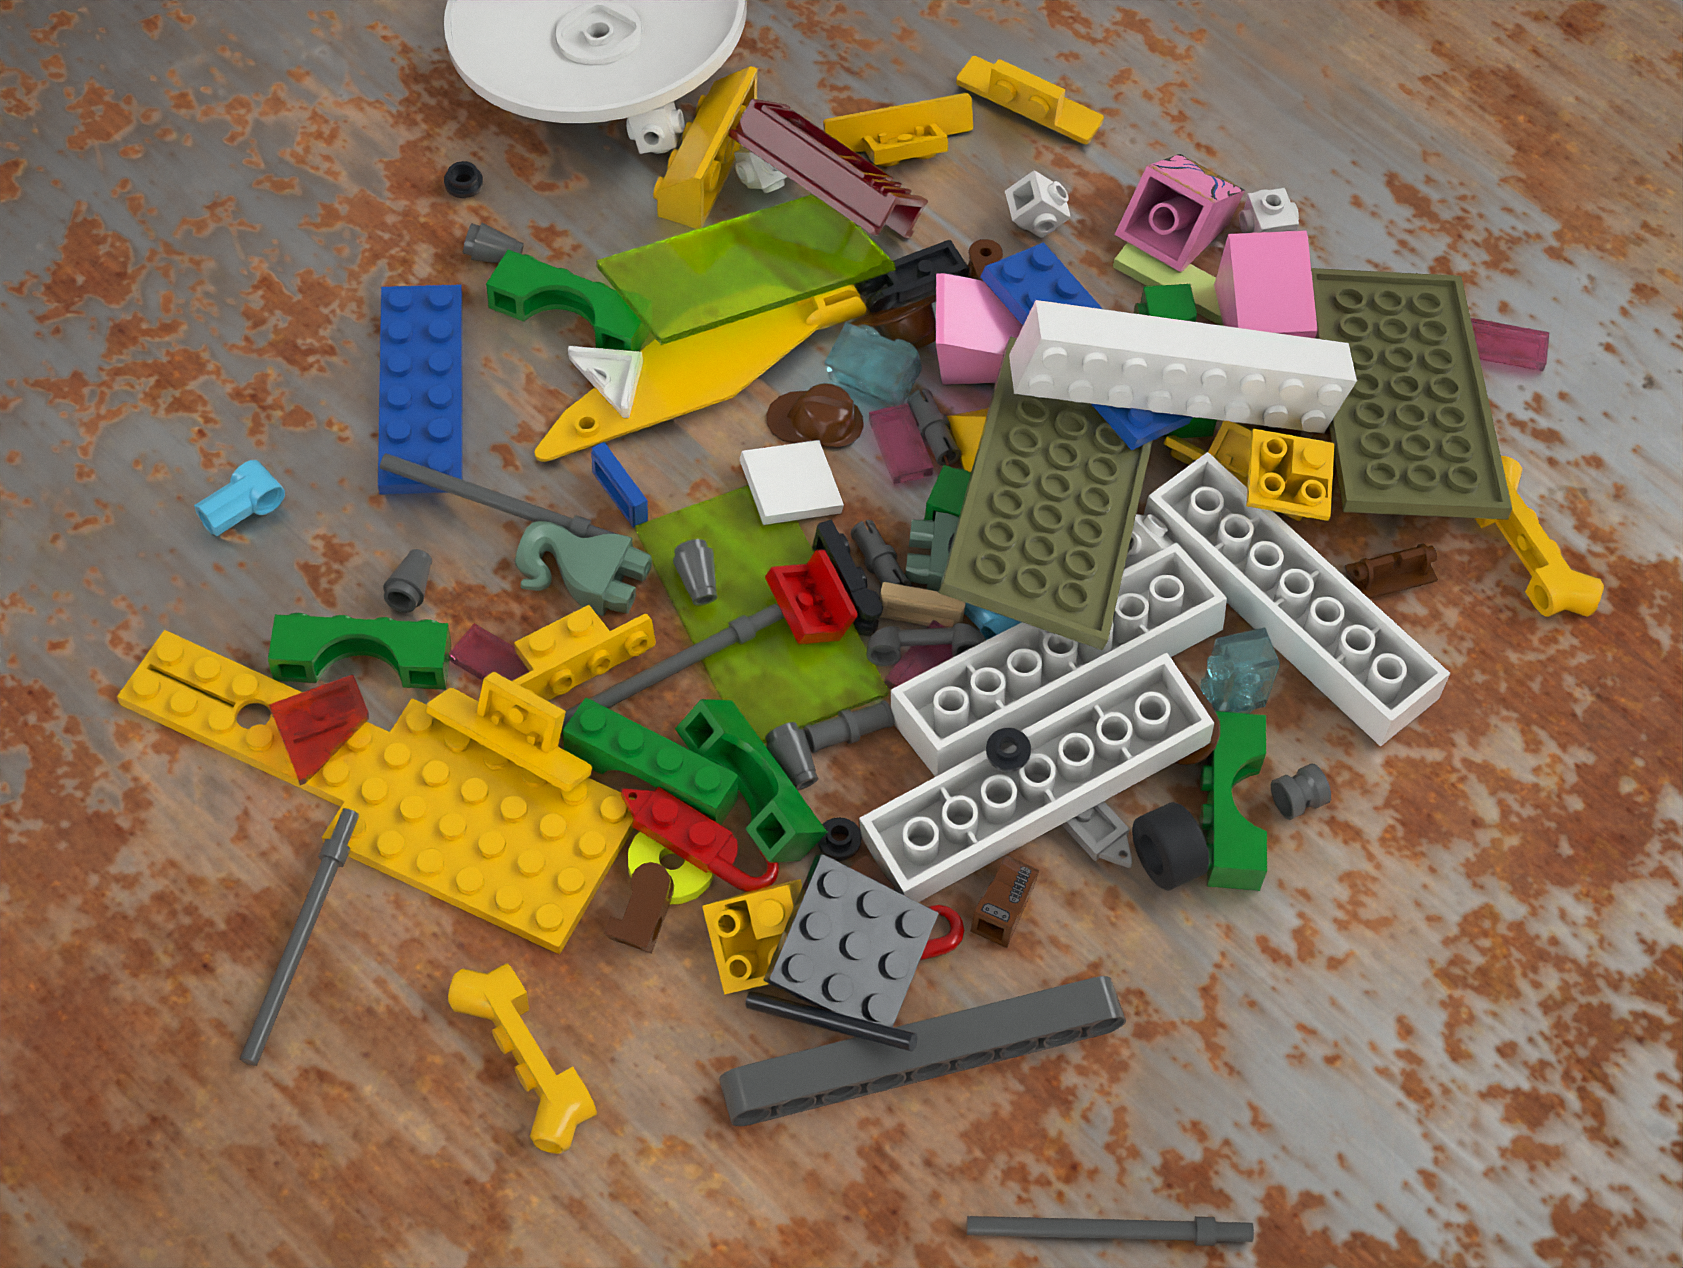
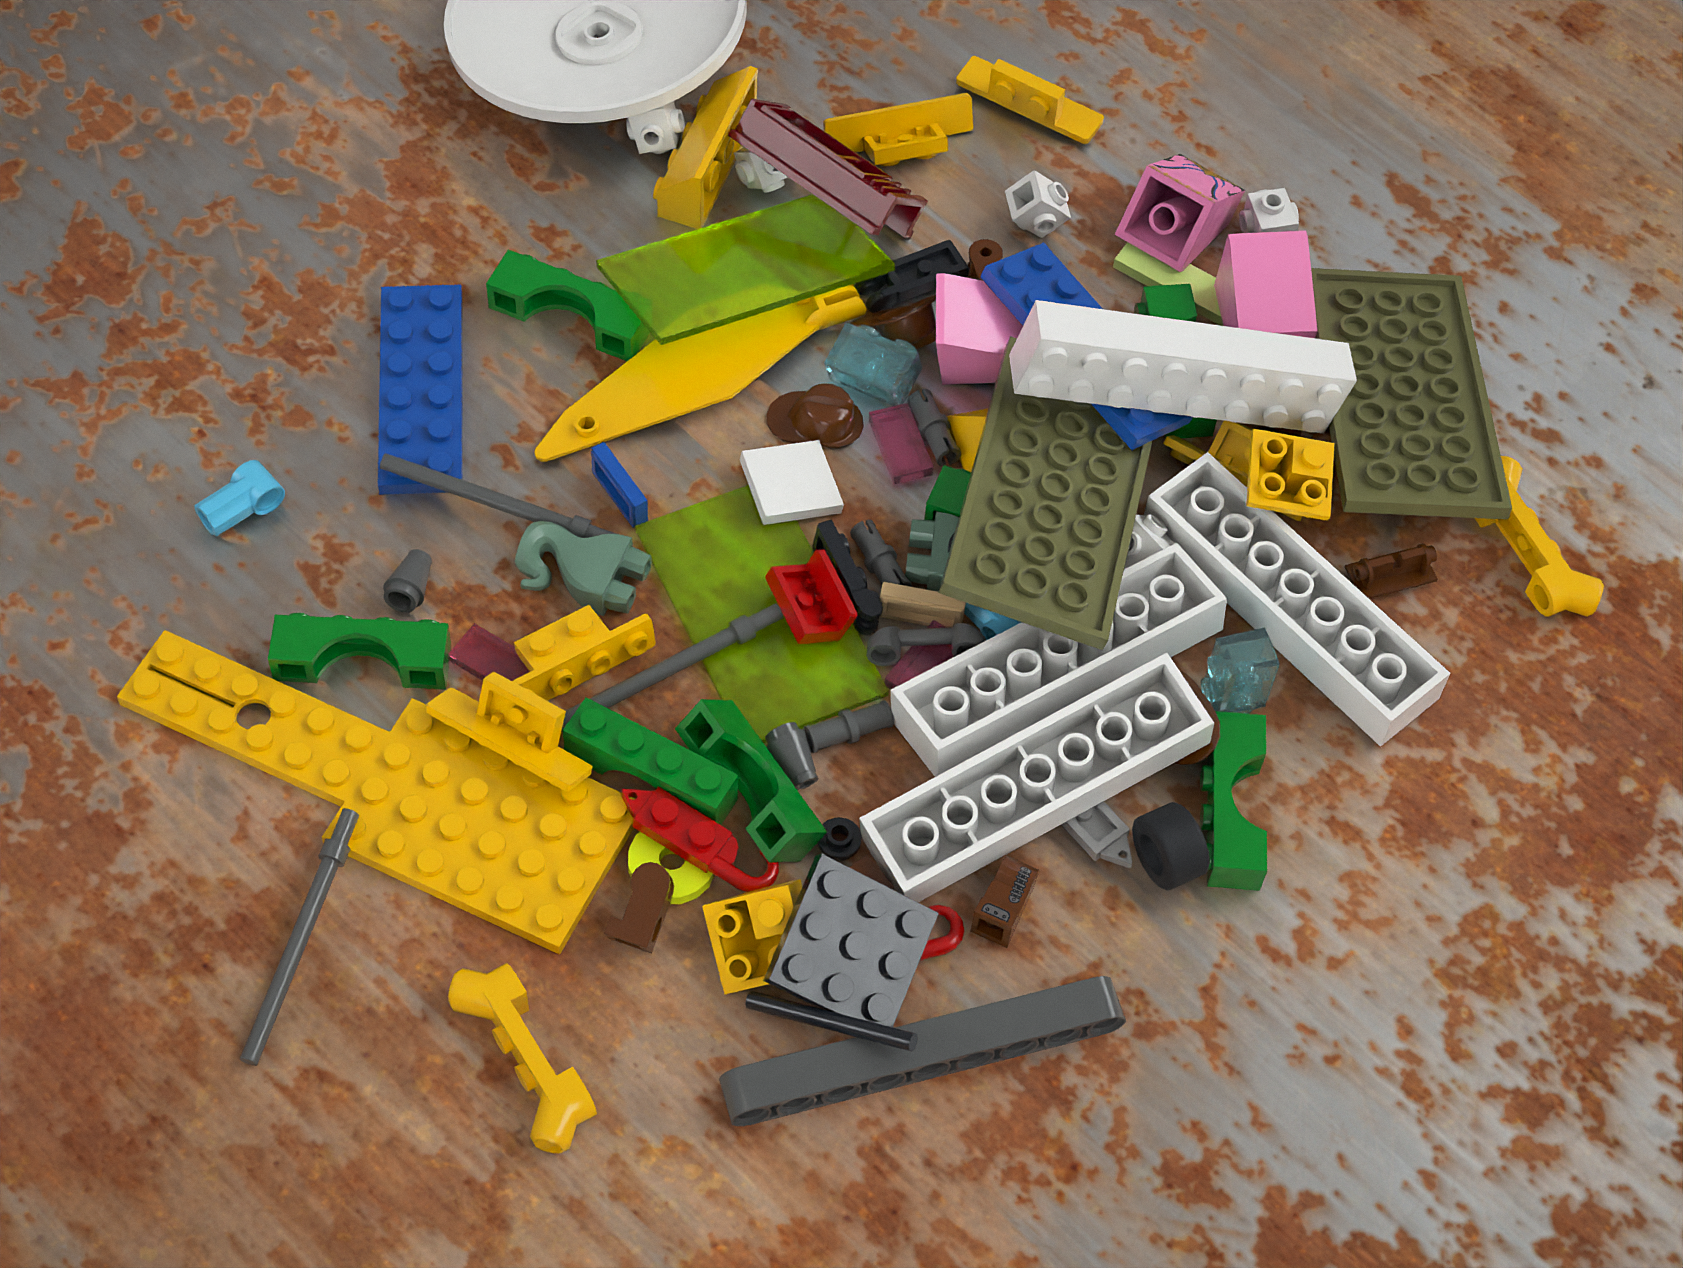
clear red wing [269,674,369,785] -> none
black plate [444,161,483,198] -> none
dark grey cone [463,222,524,263] -> none
white tile [568,346,643,418] -> none
dark grey cone [673,539,717,606] -> none
dark grey bar [966,1216,1254,1246] -> none
black plate [986,728,1031,772] -> none
dark grey wheel [1270,763,1331,820] -> none
clear pink tile [1471,318,1550,371] -> none

